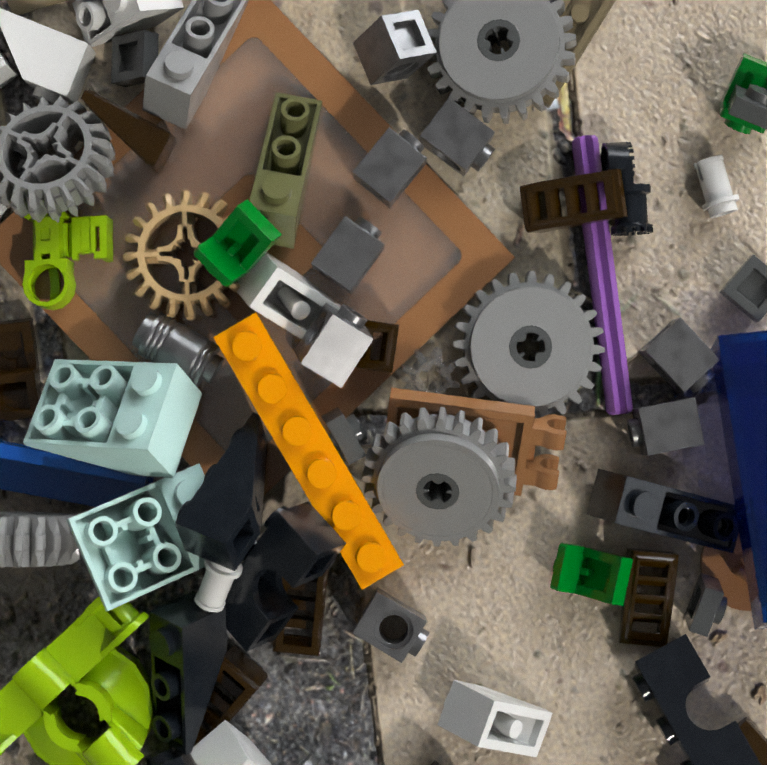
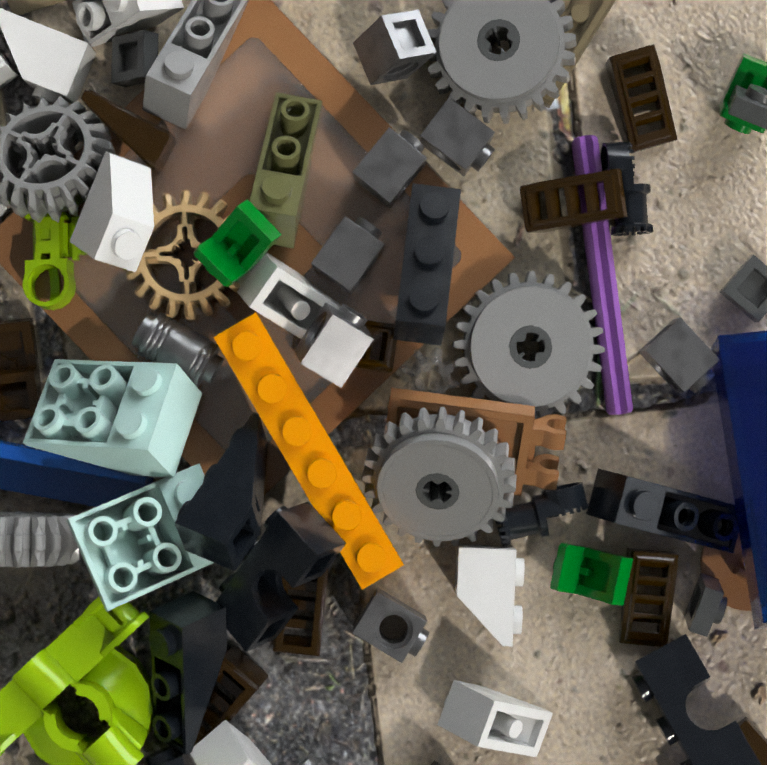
white pin [194,559,243,612] -> none
dark grey plate [321,407,367,465] -> none
flat silver brick [627,397,705,456] -> none
white pin [693,155,739,218] -> none
none -> white slope [69,151,154,272]
none -> black arch [393,183,461,346]
none -> white slope [455,544,525,647]
none -> black connector [495,482,589,547]
none -> dark brown slope [605,44,677,154]

